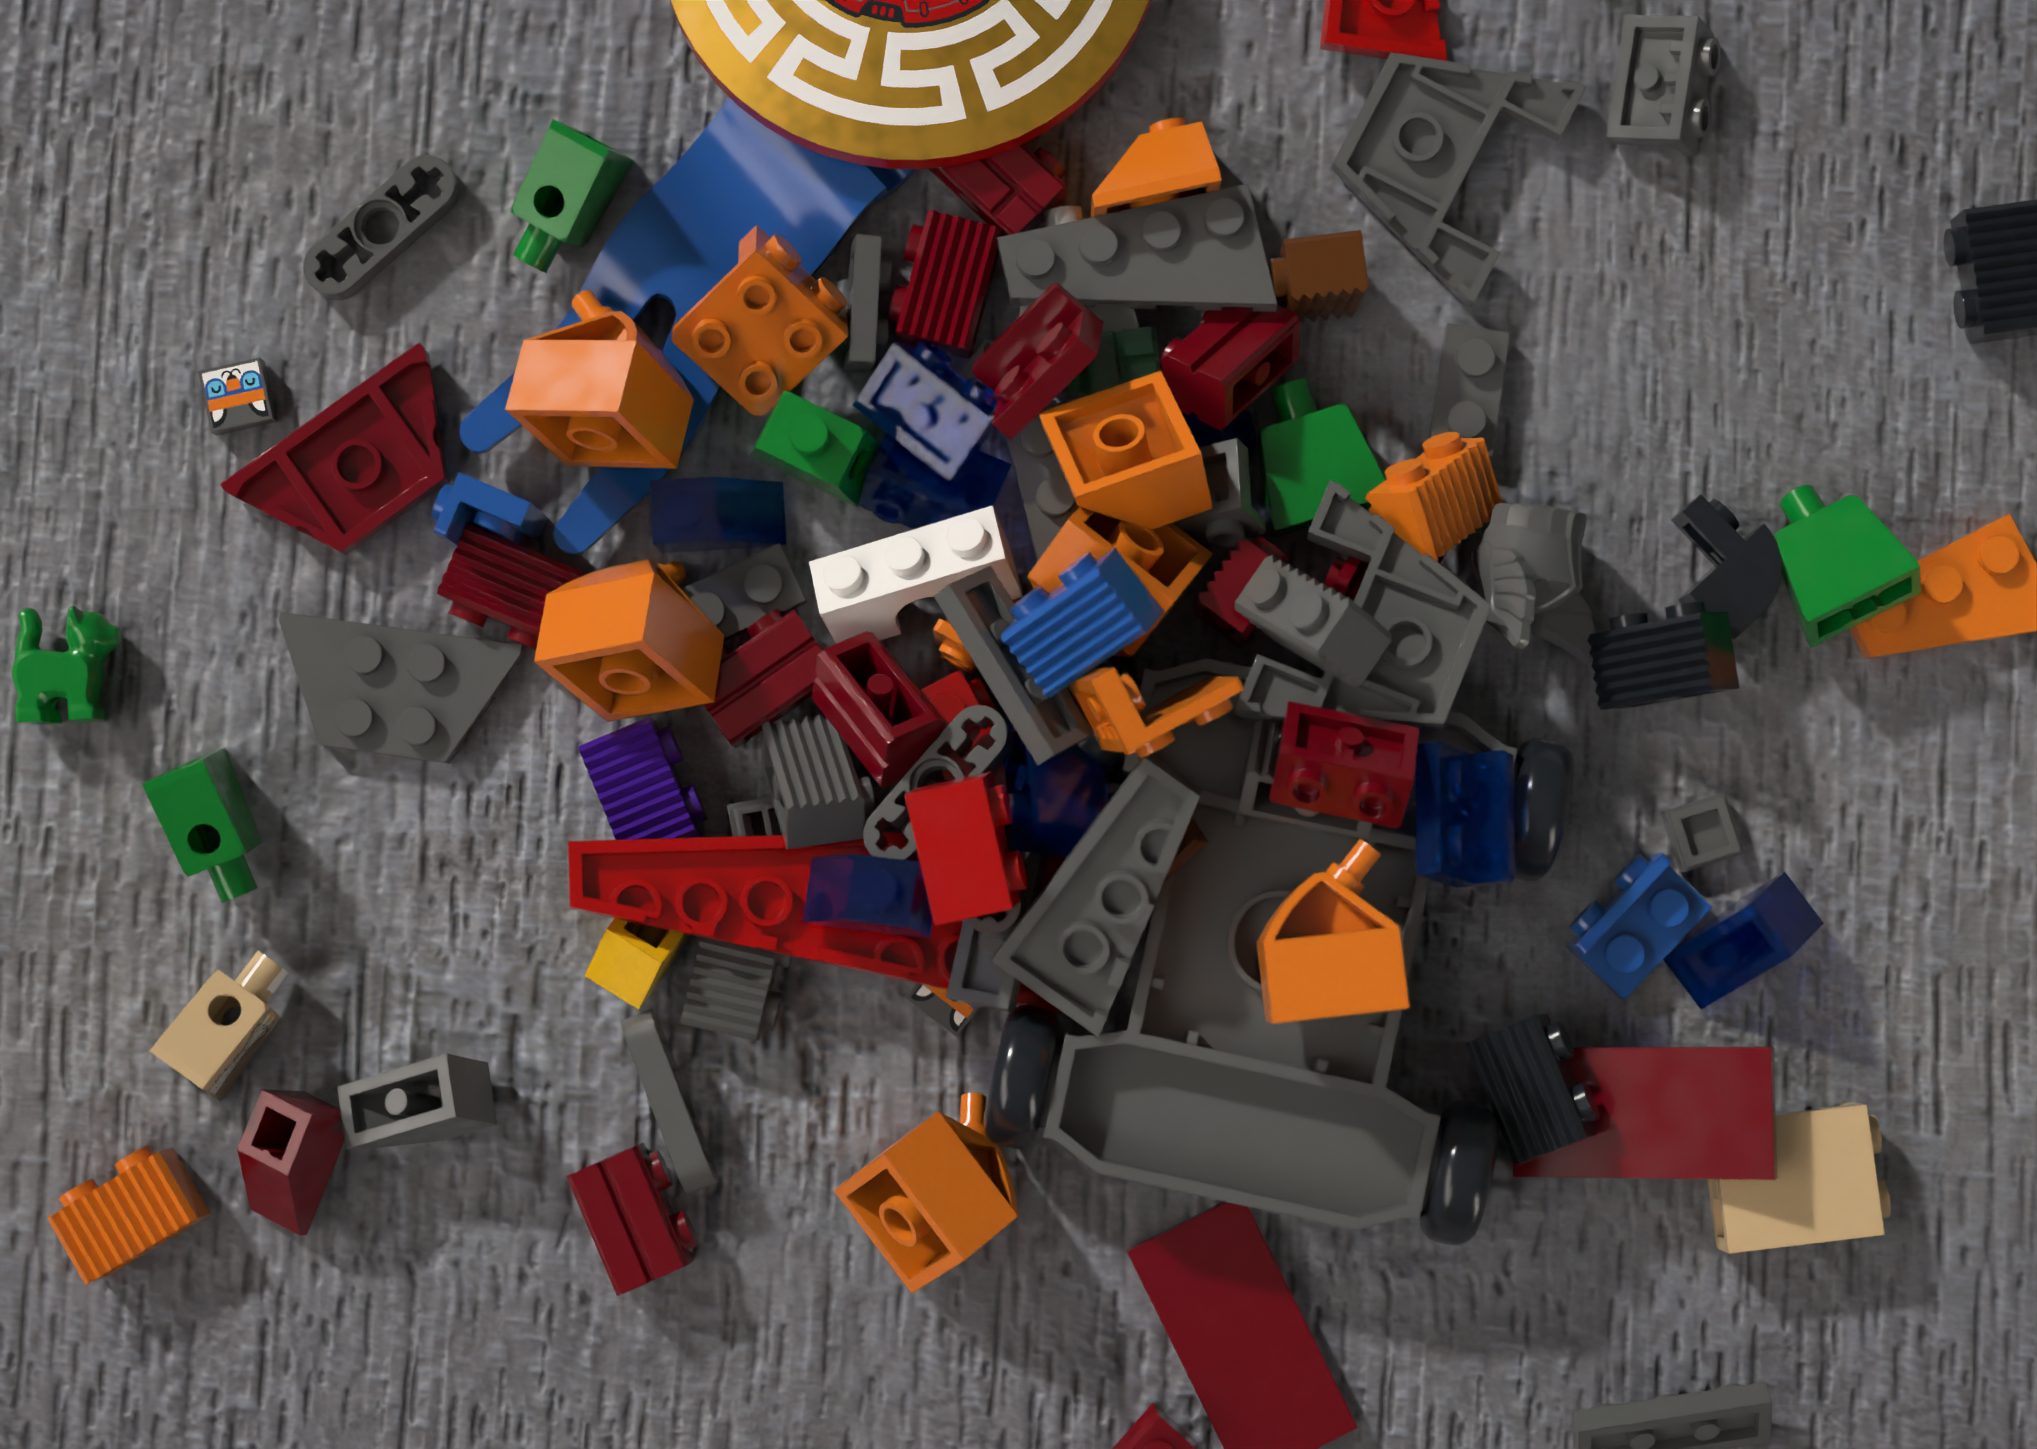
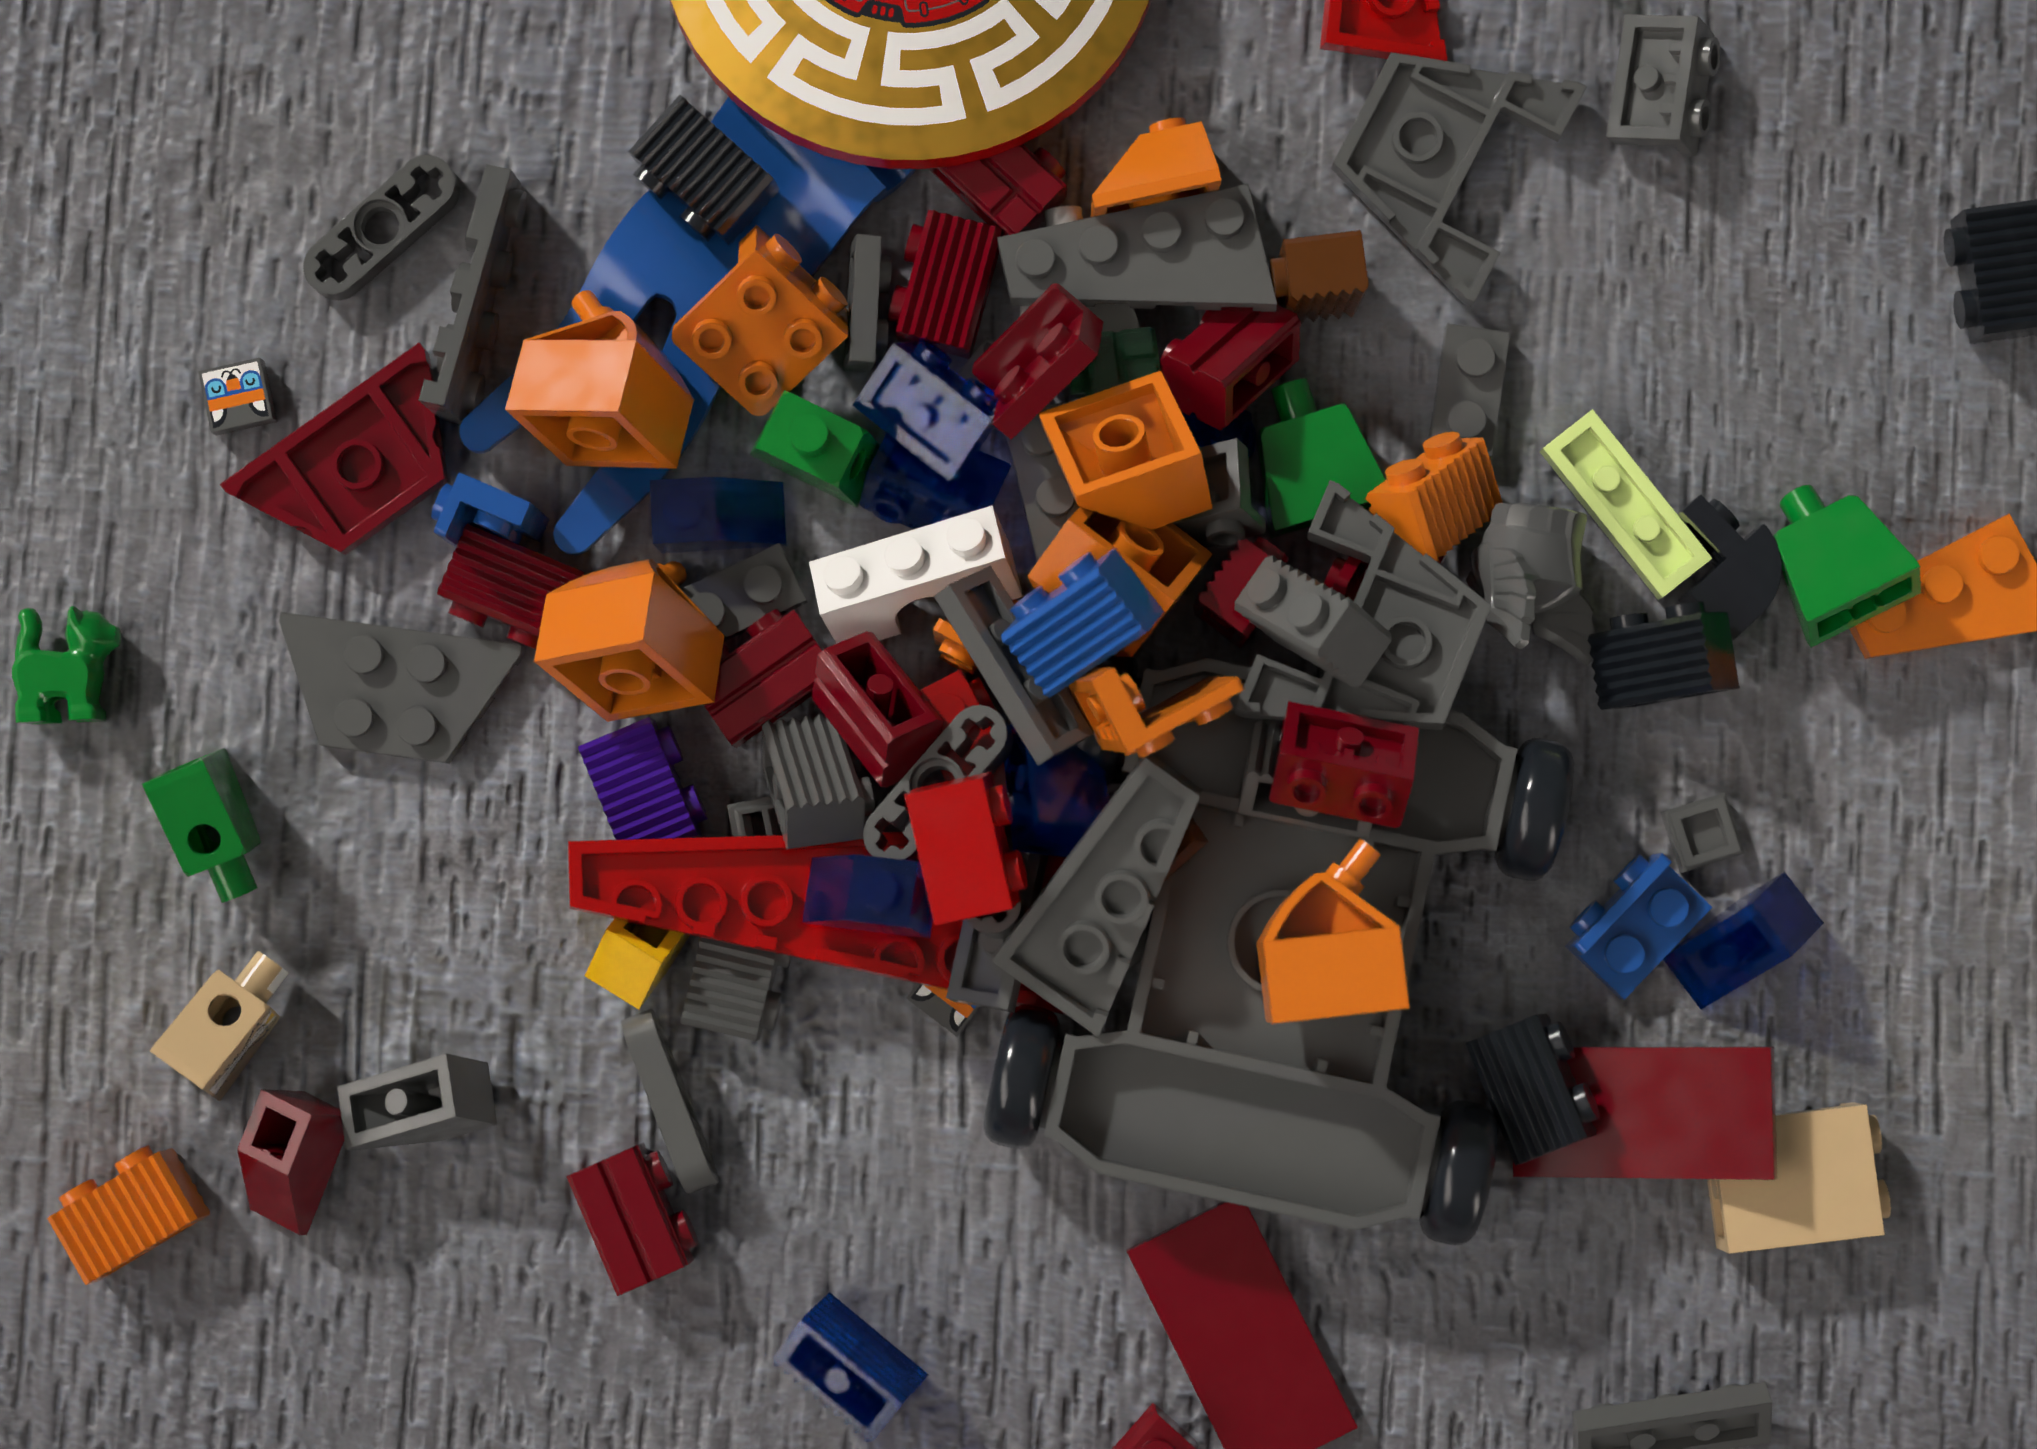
green torso [511,119,634,273] -> none
orange piece [834,1093,1018,1293] -> none
clear blue bracket [1416,741,1515,888] -> none
none -> dark grey wing [419,164,527,425]
none -> black brick [628,95,779,245]
none -> clear blue brick [773,1292,929,1442]
none -> yellowish green plate [1539,409,1712,600]

